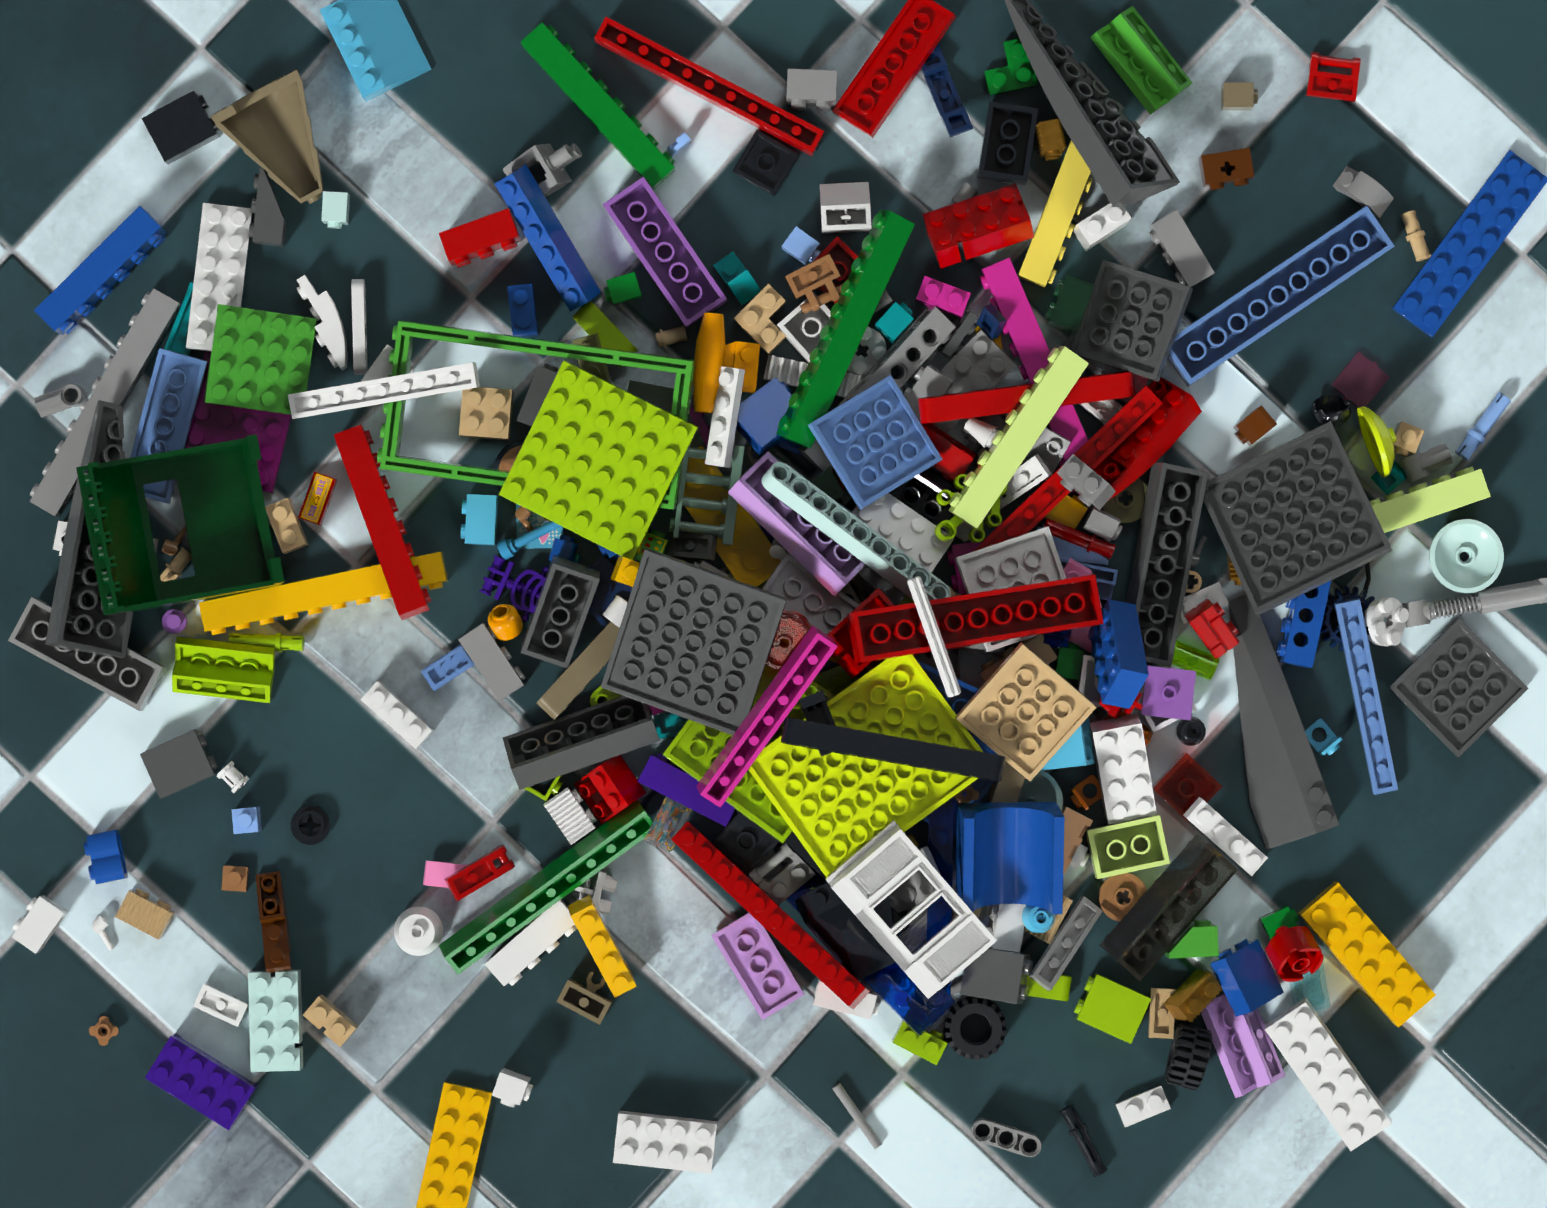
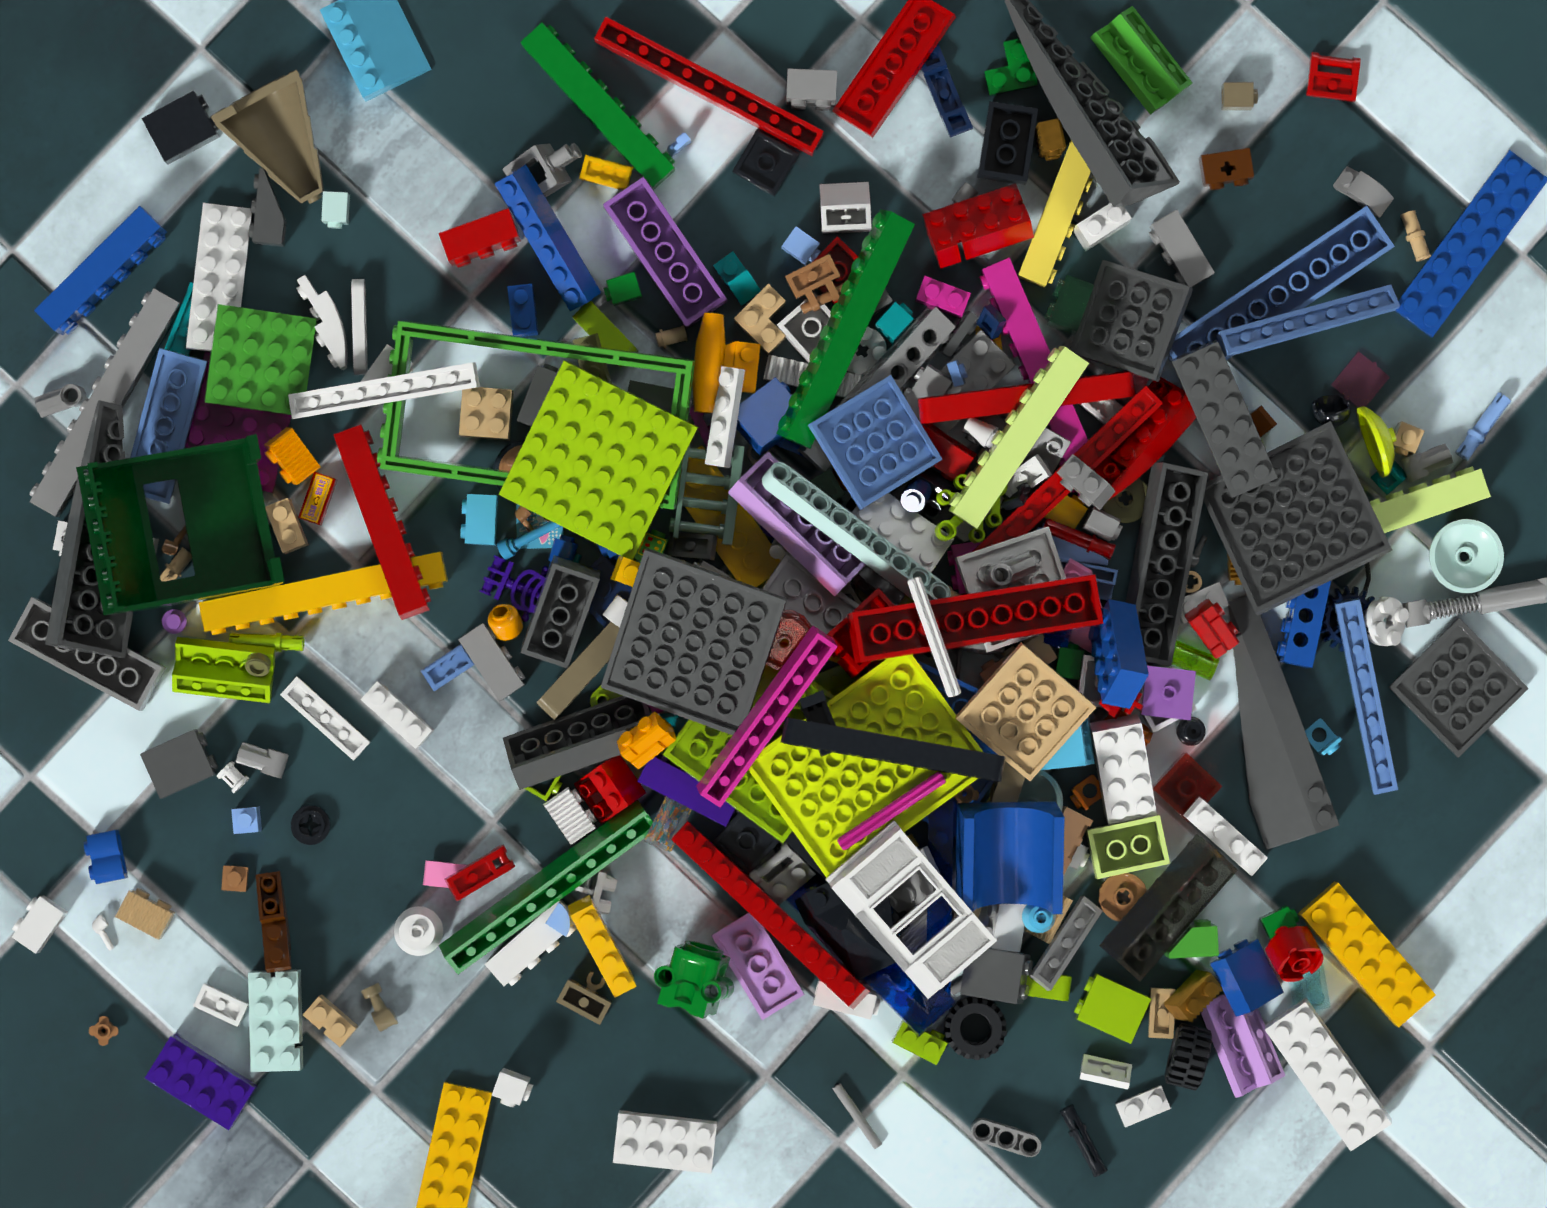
none -> light grey piece [236,742,289,779]
none -> olive tile [245,653,271,677]
none -> light orange brick [264,427,320,485]
none -> white plate [280,676,371,761]
none -> dark tan leg [361,982,398,1032]
none -> light blue tile [546,902,570,937]
none -> yellow plate [579,155,633,191]
none -> light orange brick [617,711,677,769]
none -> green piece [654,941,734,1019]
none -> dark pink axle [837,772,946,850]
none -> brick [901,479,932,512]
none -> medium blue plate [947,360,968,387]
none -> light grey piece [984,552,1037,588]
none -> black tile [1000,482,1032,511]
none -> white plate [1080,1054,1132,1089]
none -> dark grey brick [1171,339,1278,498]
none -> medium blue plate [1216,284,1400,357]

